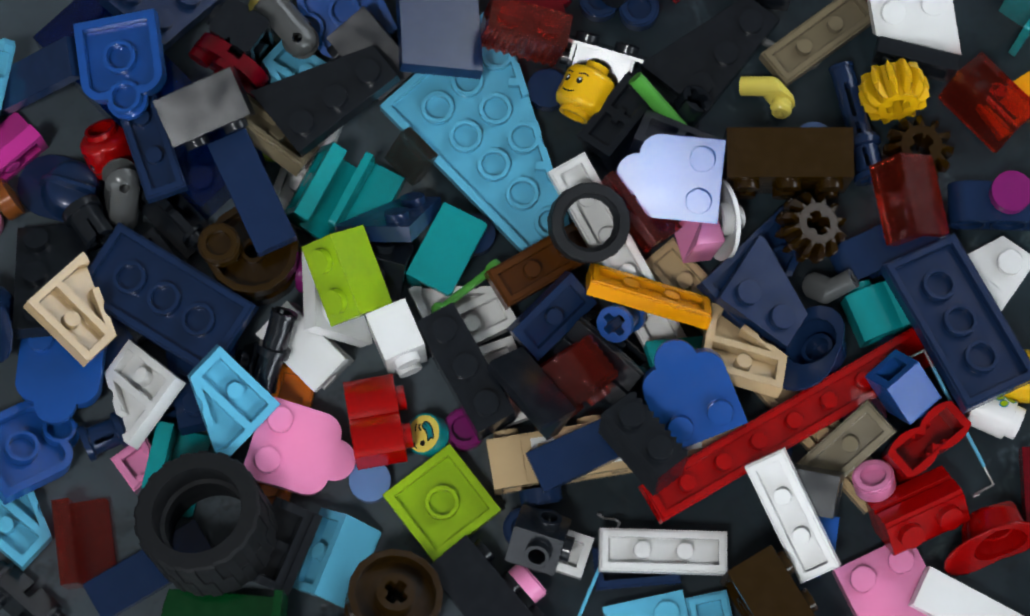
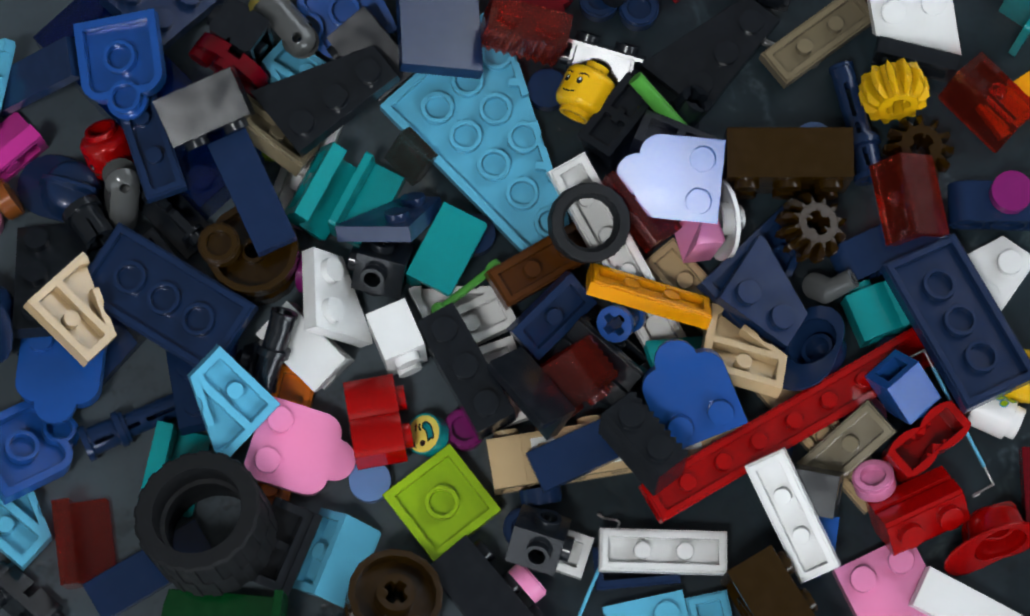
white wing [104,339,186,450] -> none
bright pink tile [110,437,151,494] -> none
lime brick [301,225,393,327] -> none
light yellow arm [739,76,795,119] -> none

